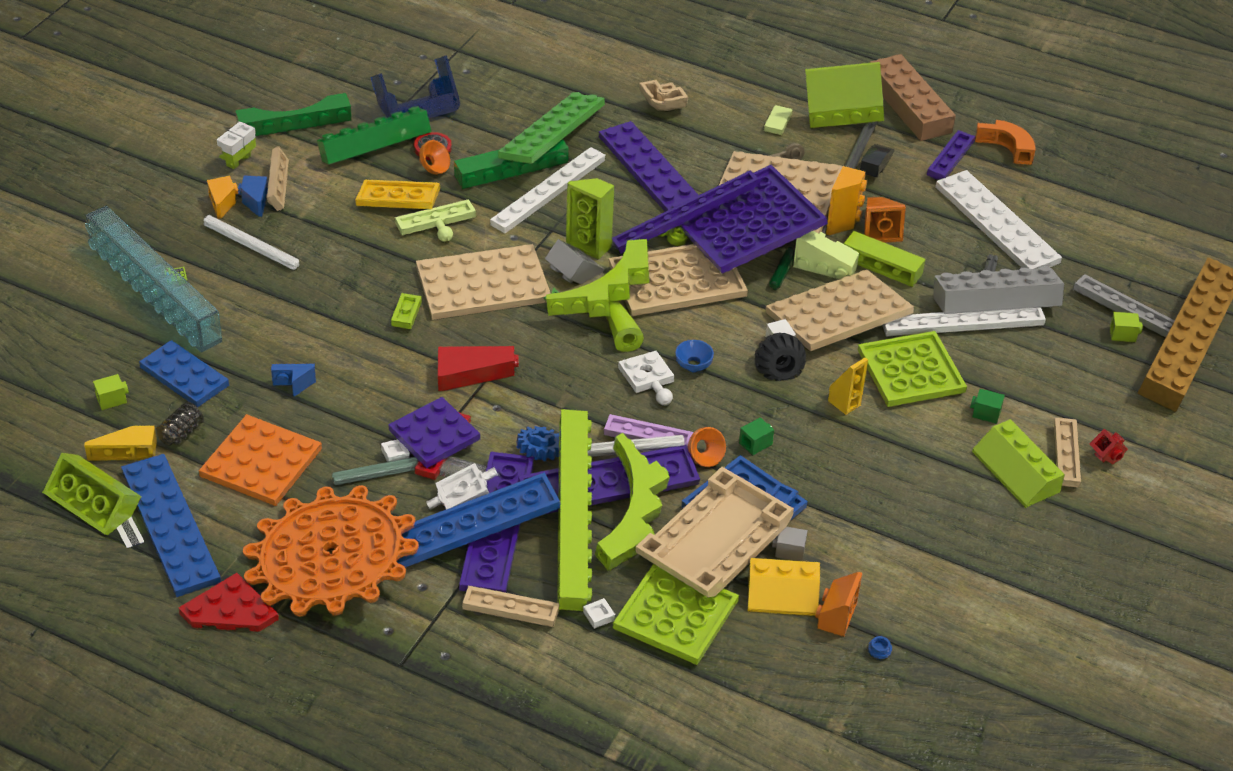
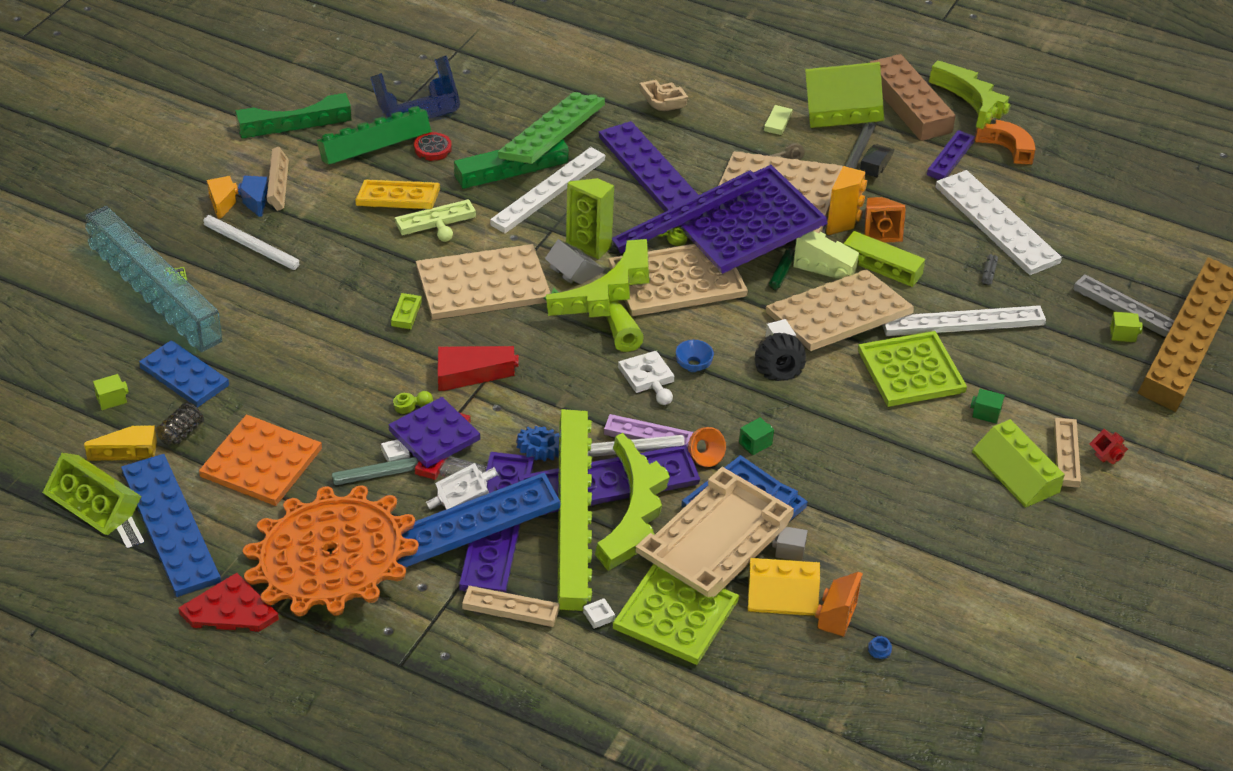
white hips [216,122,256,169] -> none
blue slope [271,364,316,396] -> none
orange piece [419,140,450,175] -> none
yellow slope [828,358,868,415] -> none
light grey brick [933,266,1064,314] -> none
none -> lime plate [393,391,433,414]
none -> lime arch [929,60,1010,129]

